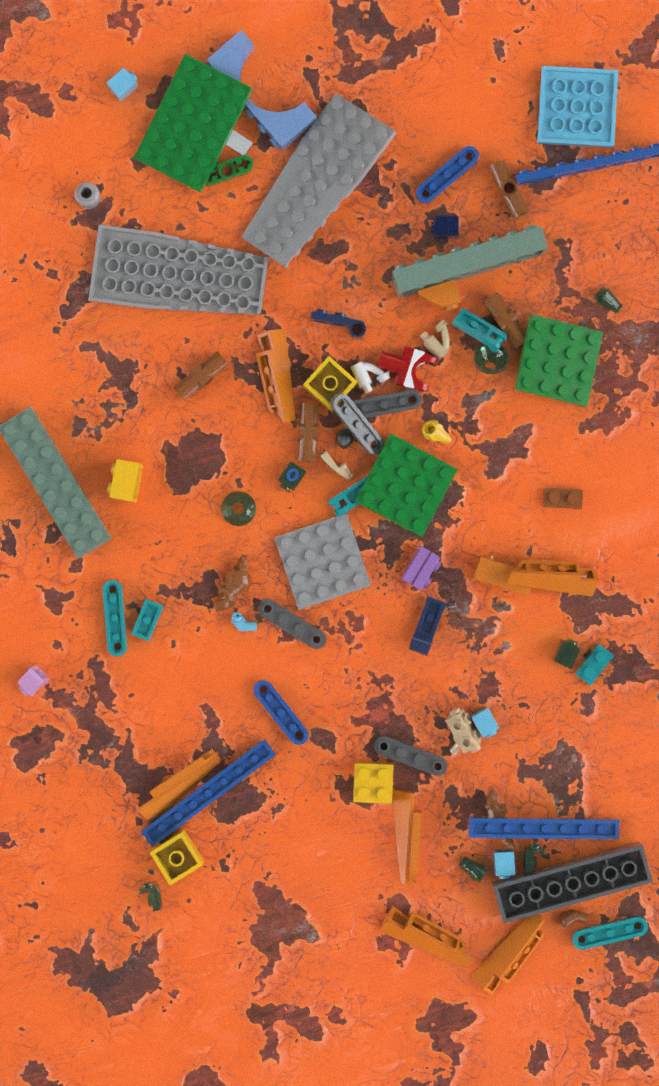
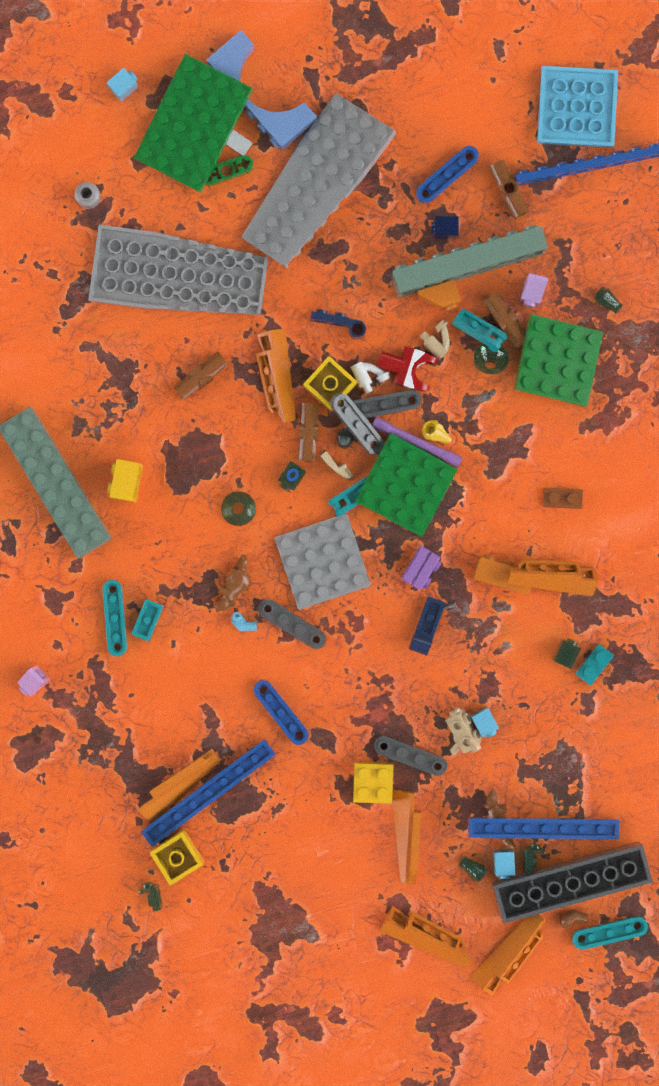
none -> medium lavender piece [372,417,463,467]
none -> lavender slope [520,273,548,308]

